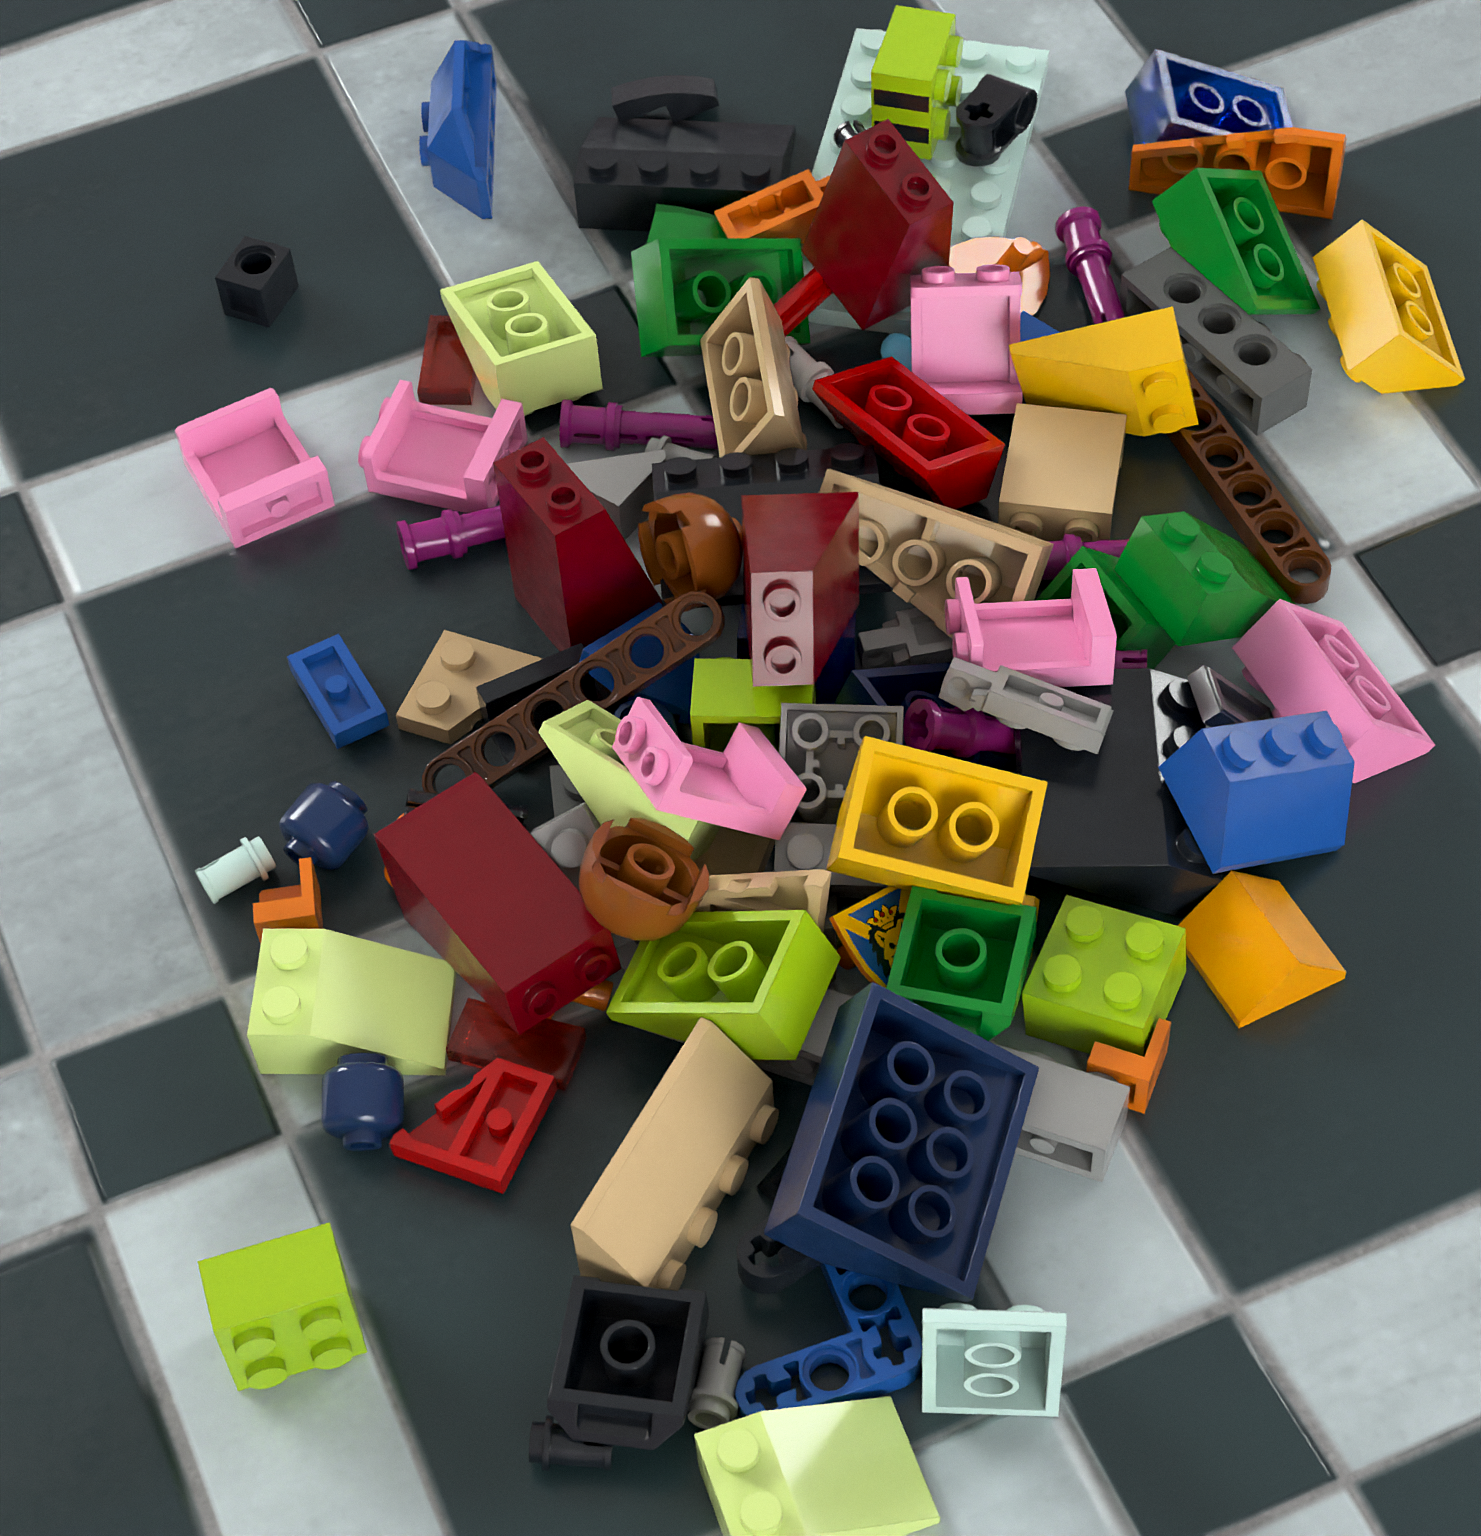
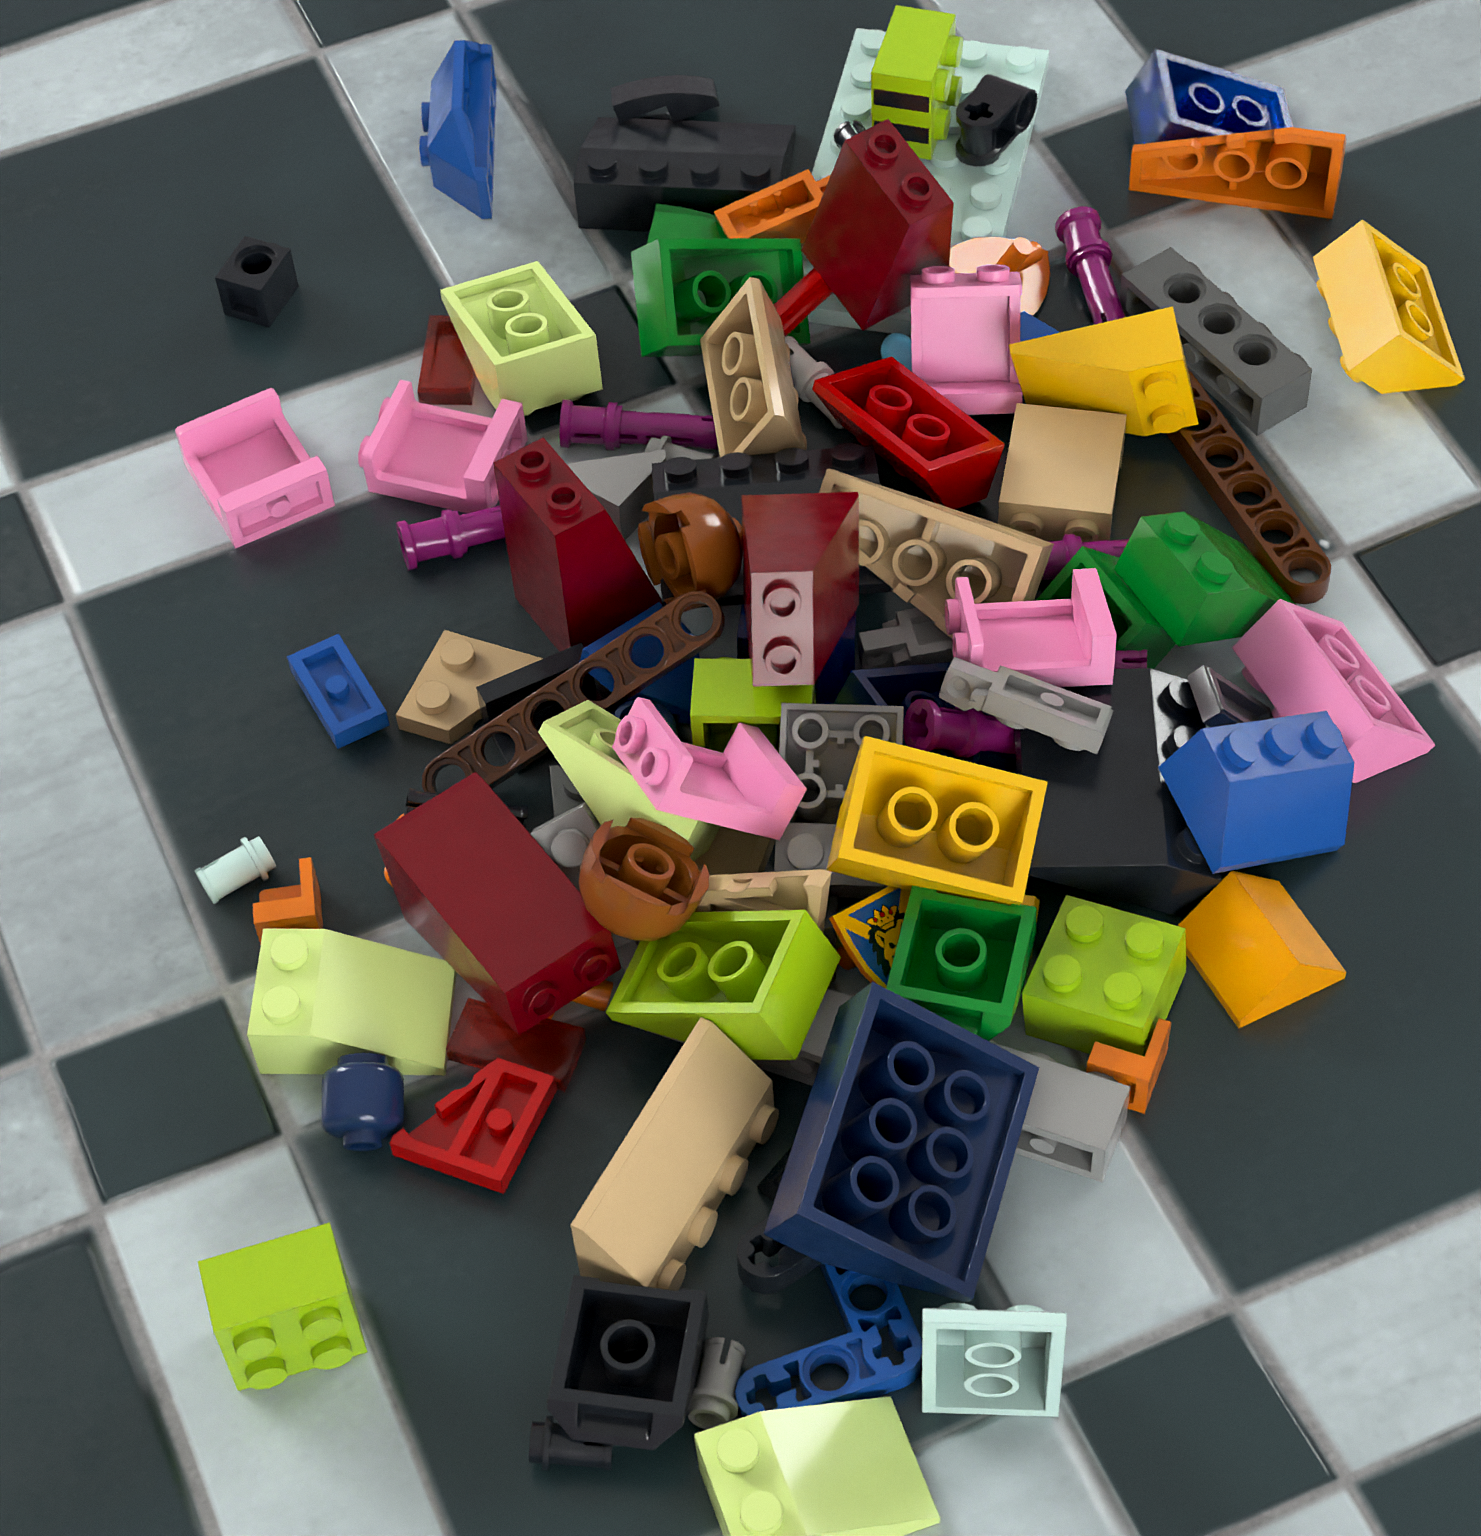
dark blue head [279,781,369,870] -> none
green slope [1152,168,1320,315] -> none

